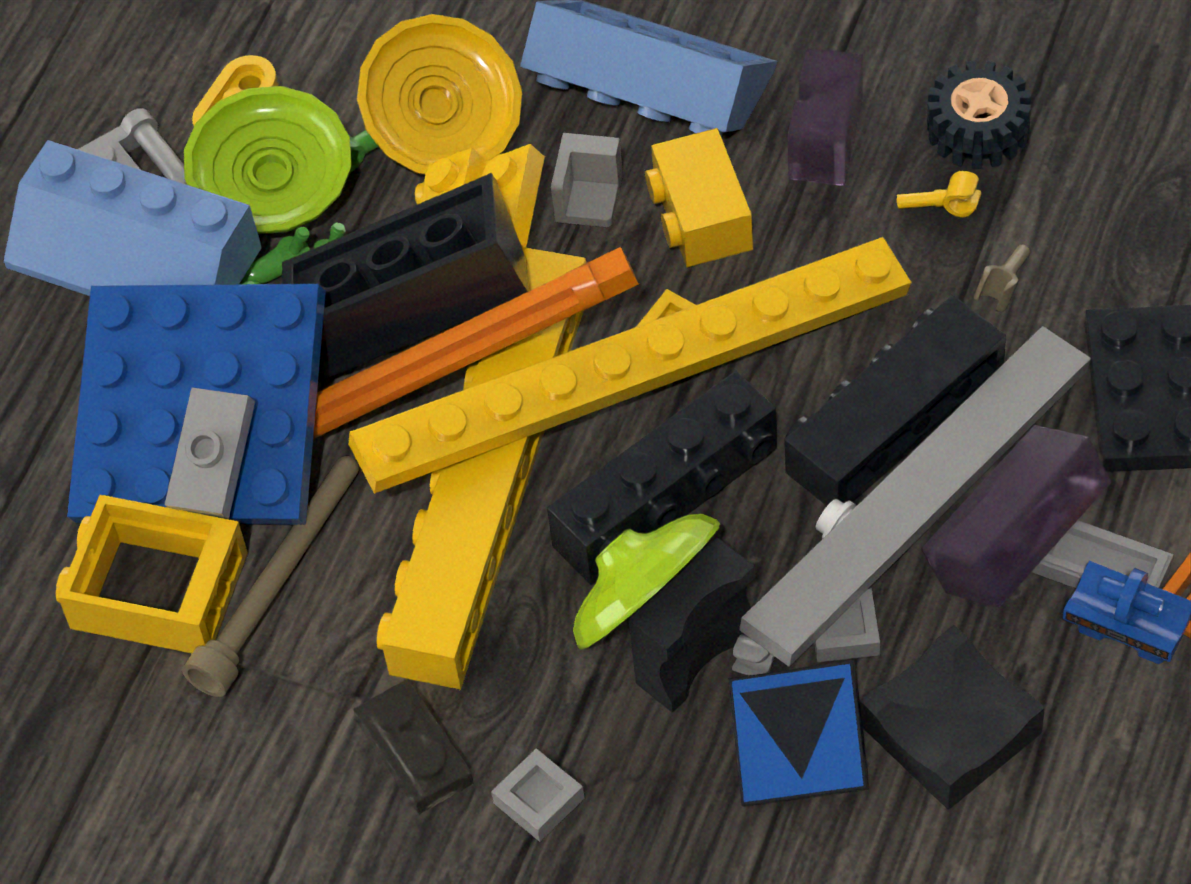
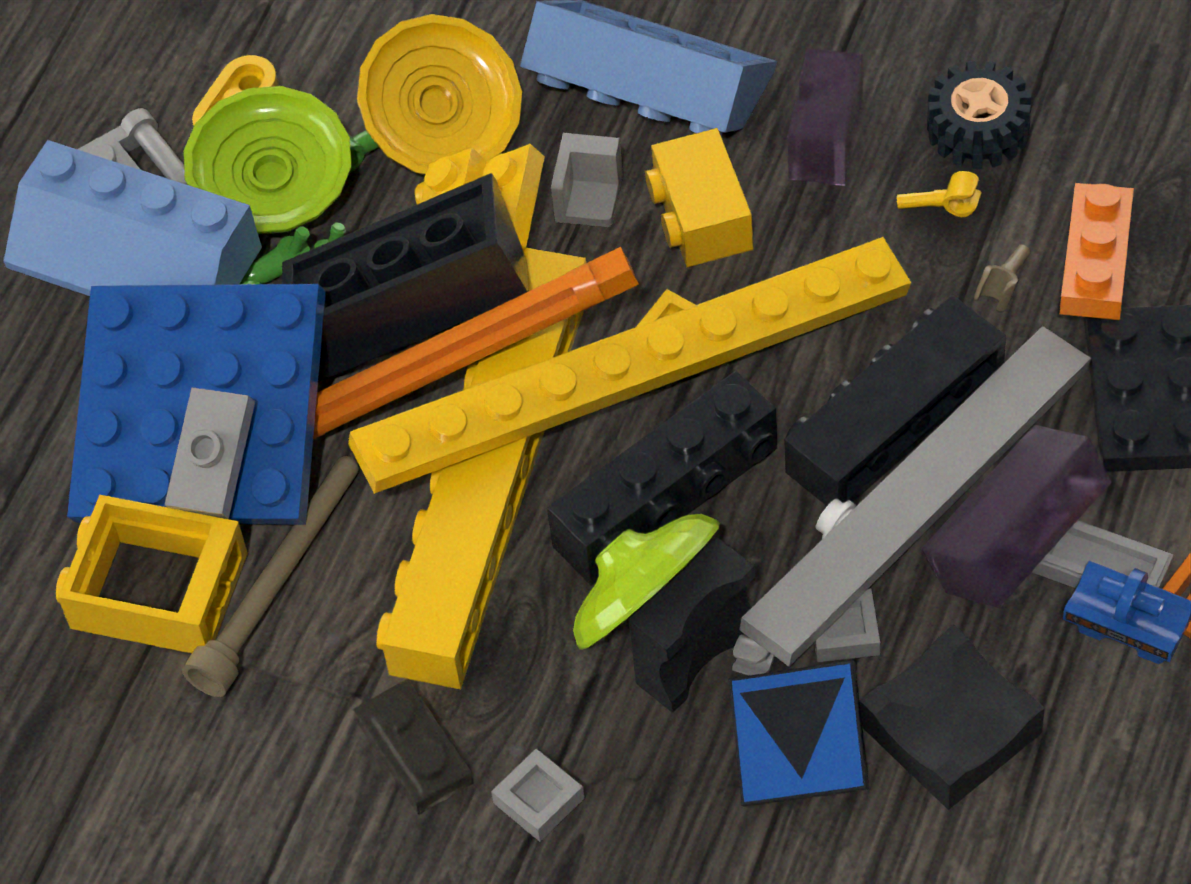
none -> orange plate [1059,183,1134,320]

